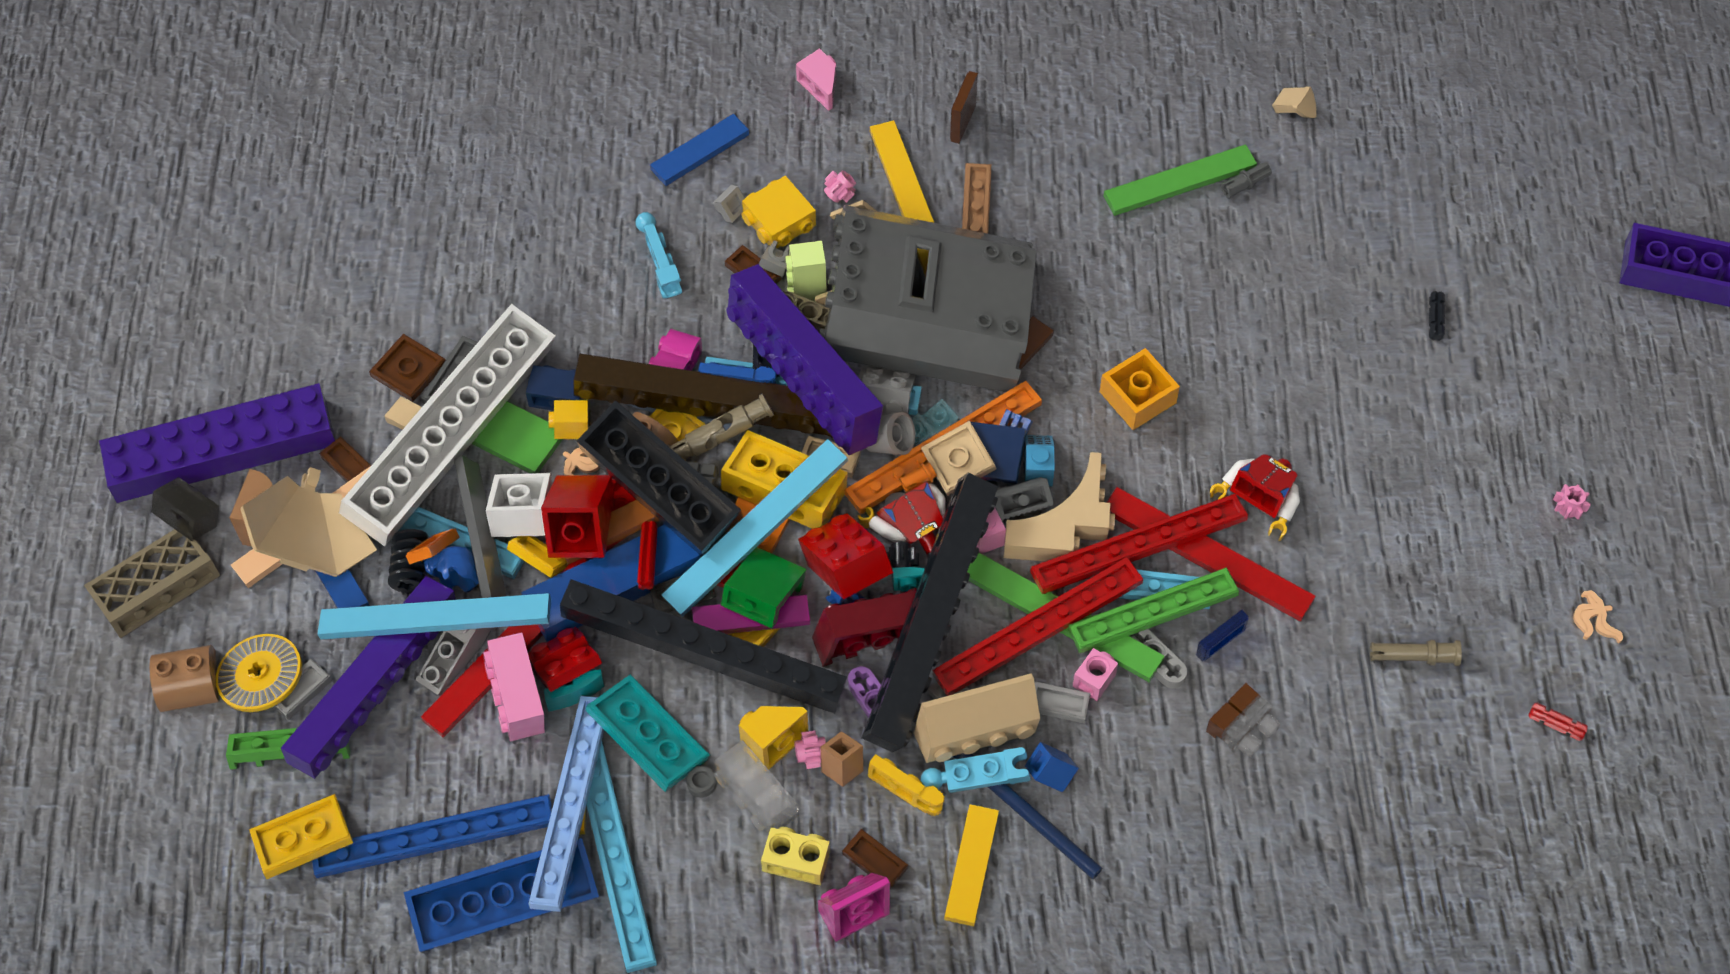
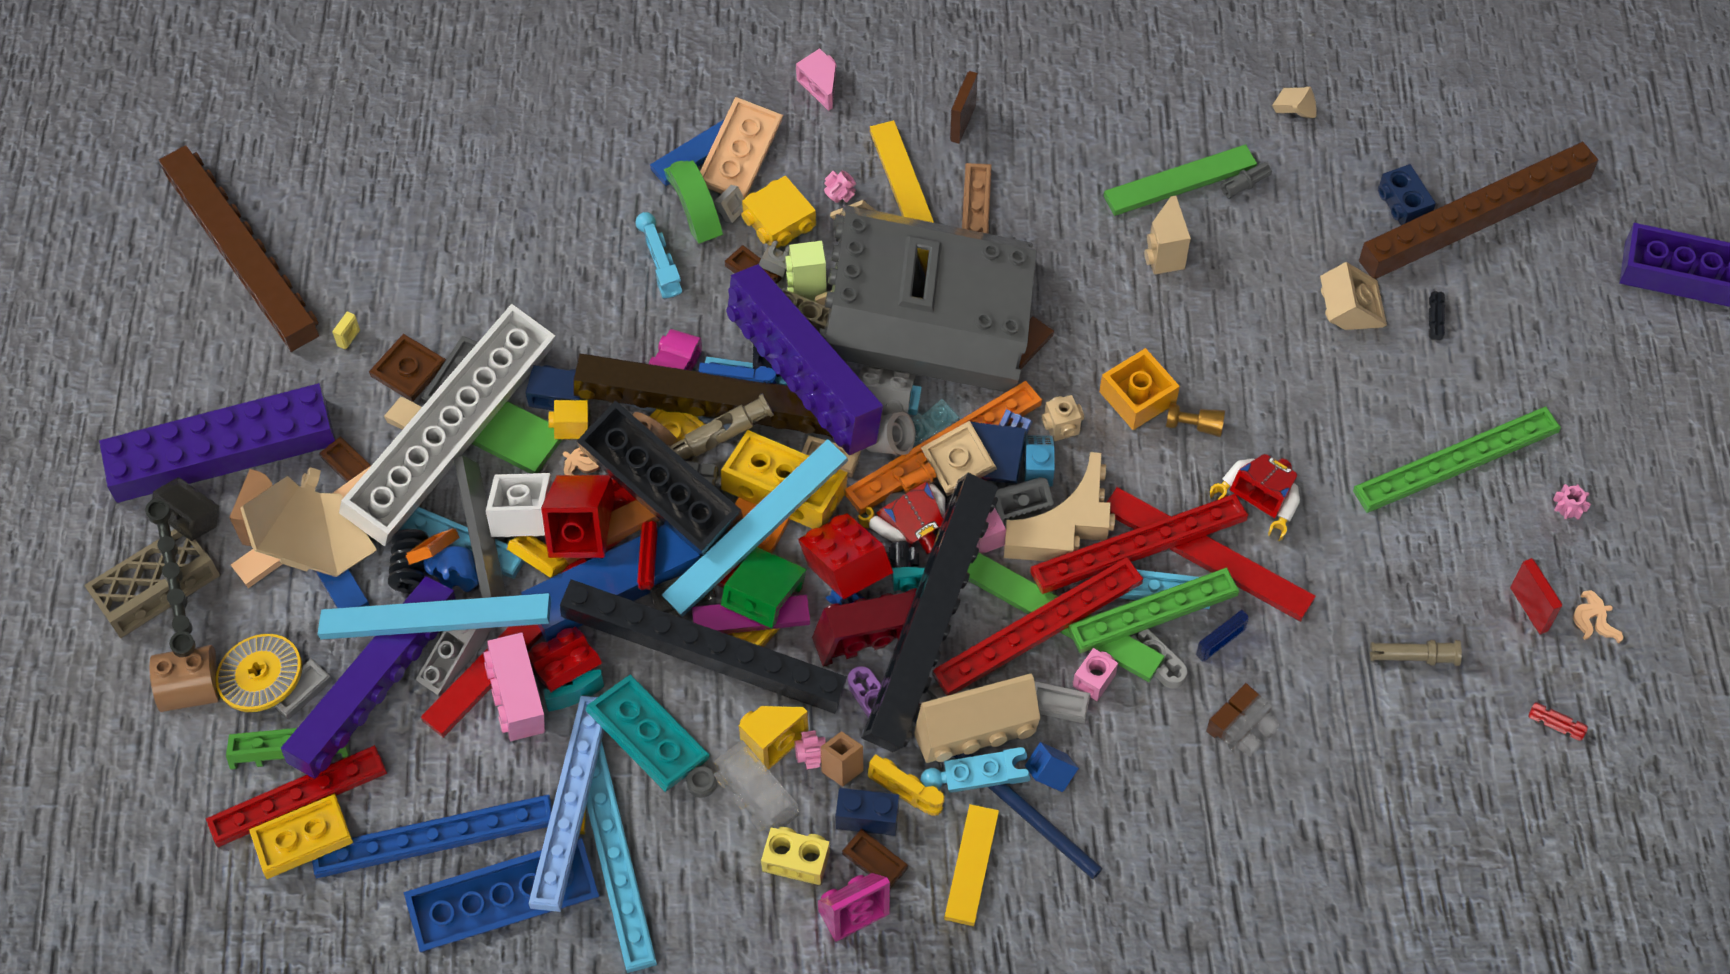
none -> pearl dark grey bar [145,499,196,657]
none -> reddish brown brick [158,145,319,352]
none -> red tile [205,745,387,847]
none -> light yellow tile [332,311,360,350]
none -> bright green arch [664,160,723,243]
none -> light nougat tile [700,97,783,198]
none -> dark blue brick [835,788,899,836]
none -> tan brick [1042,395,1084,442]
none -> tan slope [1144,196,1191,275]
none -> pearl gold piece [1166,403,1225,437]
none -> tan slope [1320,262,1387,330]
none -> bright green tile [1353,406,1561,513]
none -> reddish brown brick [1359,142,1598,279]
none -> dark blue brick [1378,164,1436,225]
none -> red tile [1510,558,1563,635]

